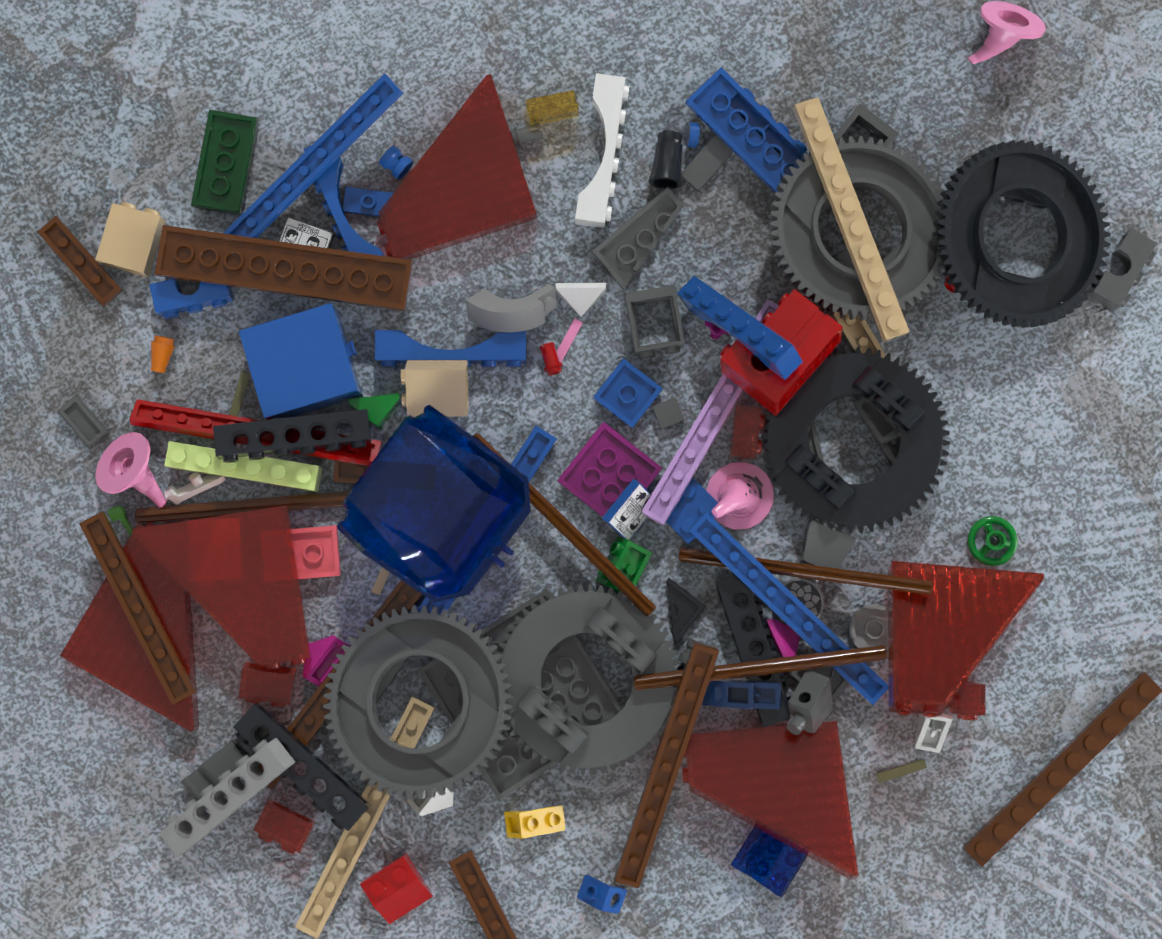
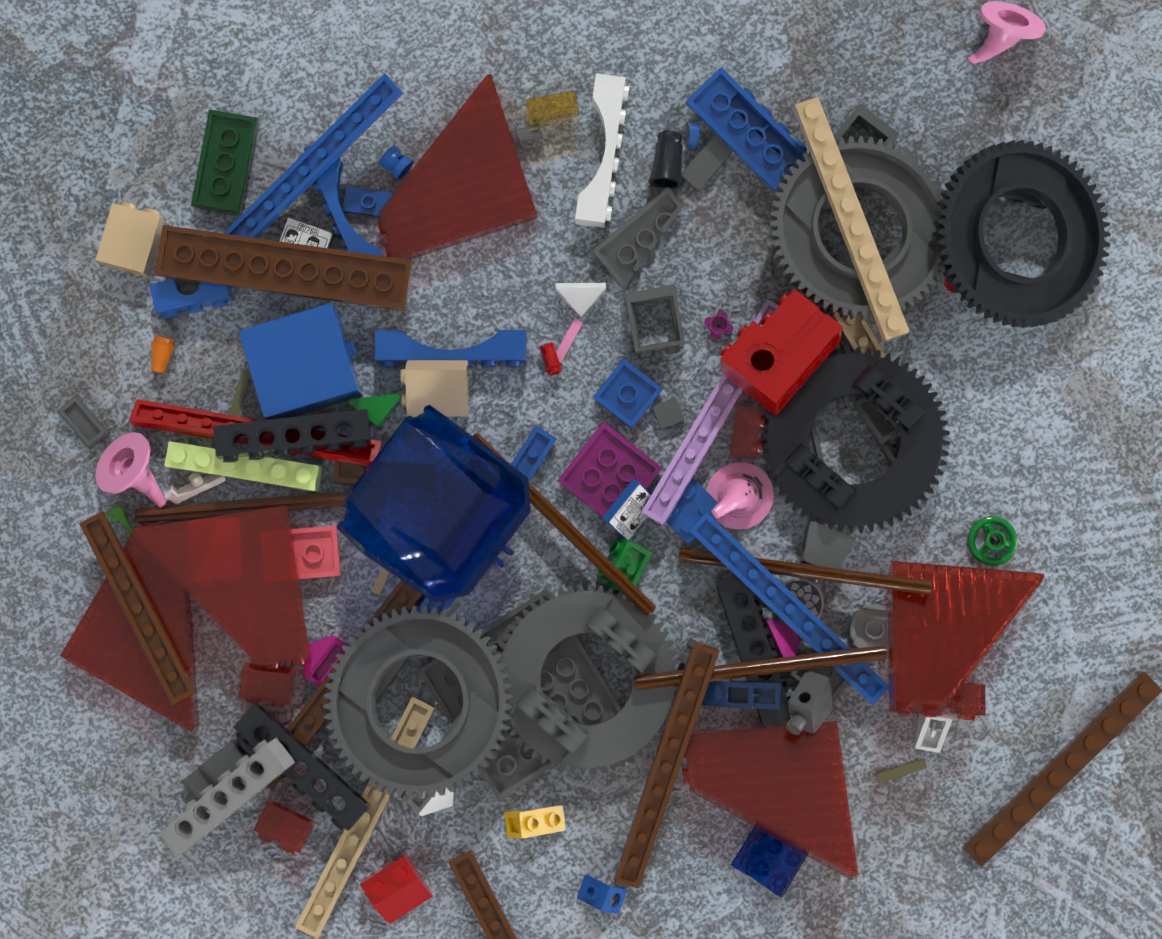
reddish brown plate [37,216,123,307] -> none
light grey arch [466,284,557,333] -> none
black tile [666,578,706,643] -> none
blue arch [677,276,803,380] -> none
dark grey arch [1087,228,1157,311] -> none

